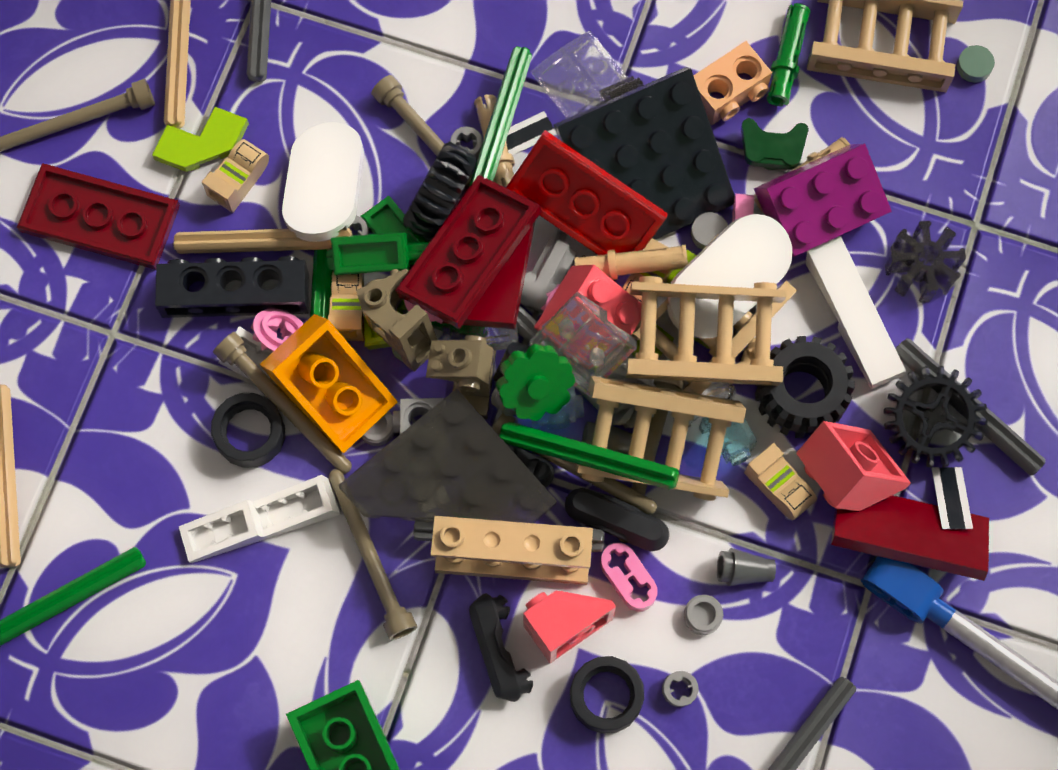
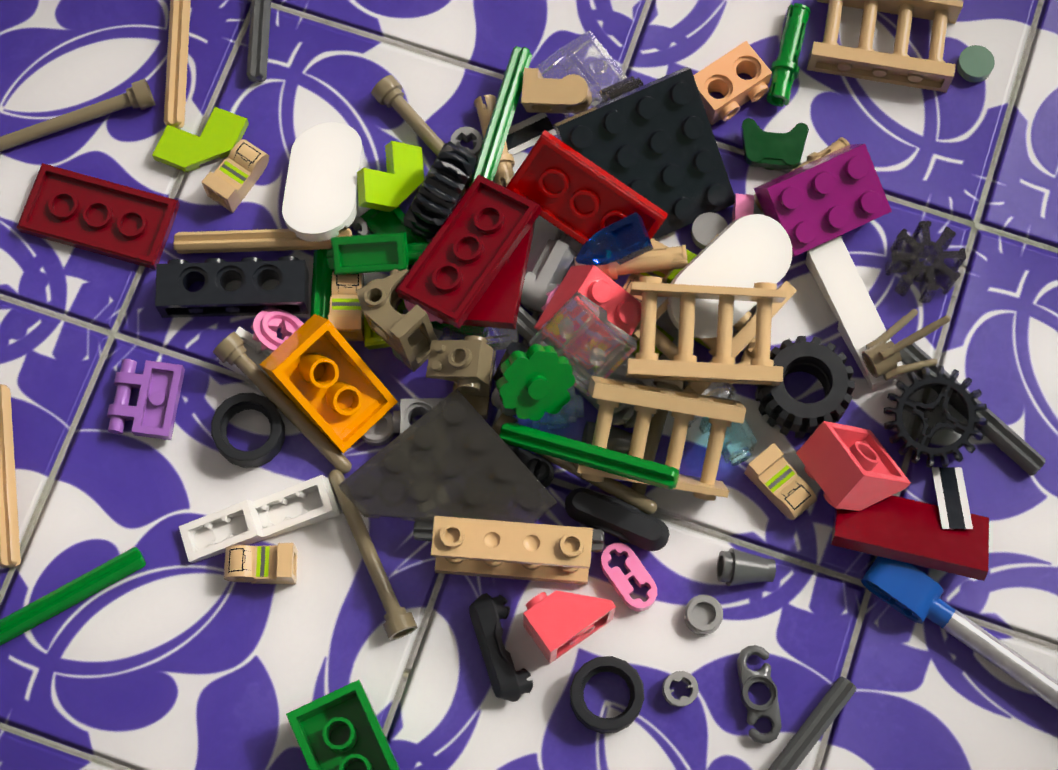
none -> medium lavender plate [107,359,185,440]
none -> tan leg [224,543,298,584]
none -> lime tile [357,141,424,212]
none -> tan leg [521,68,592,114]
none -> clear blue plate [576,212,653,266]
none -> dark grey piece [737,645,782,744]
none -> dark tan plant [862,309,951,381]

